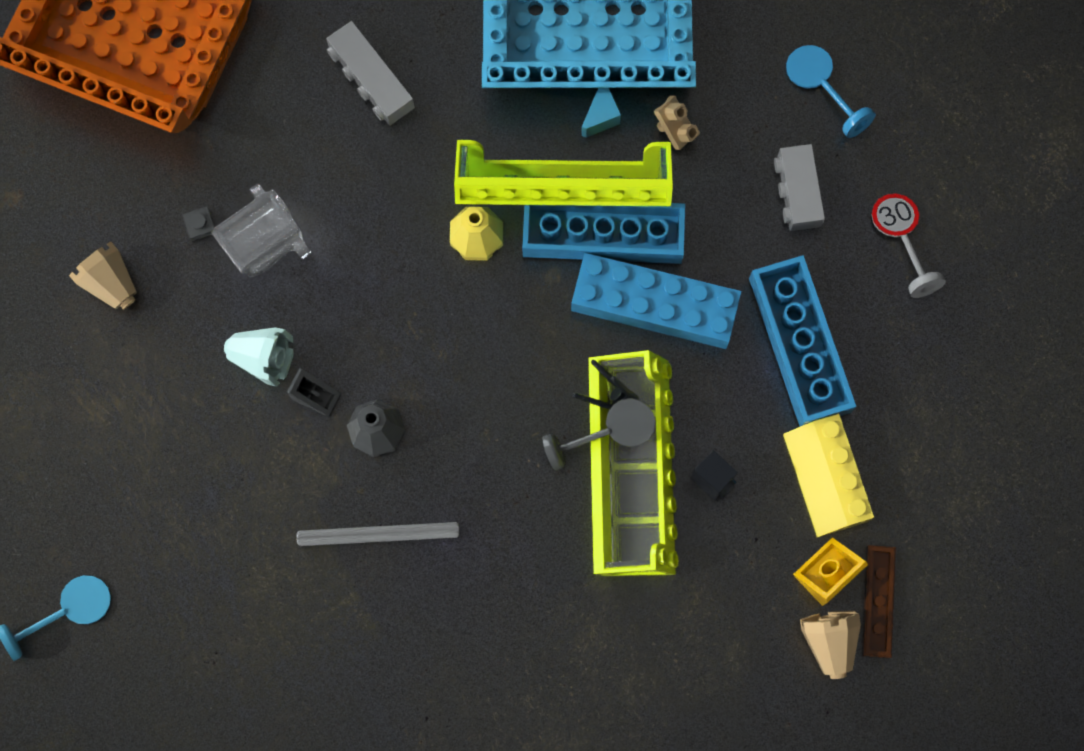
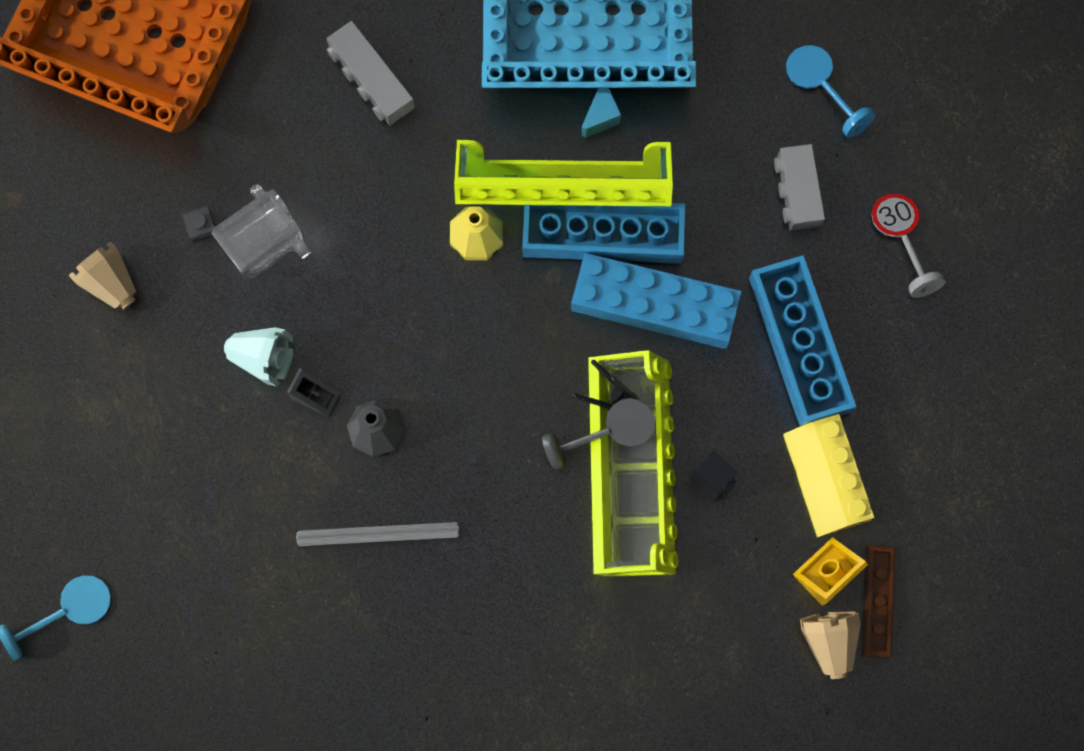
tan hips [654,96,700,150] -> none

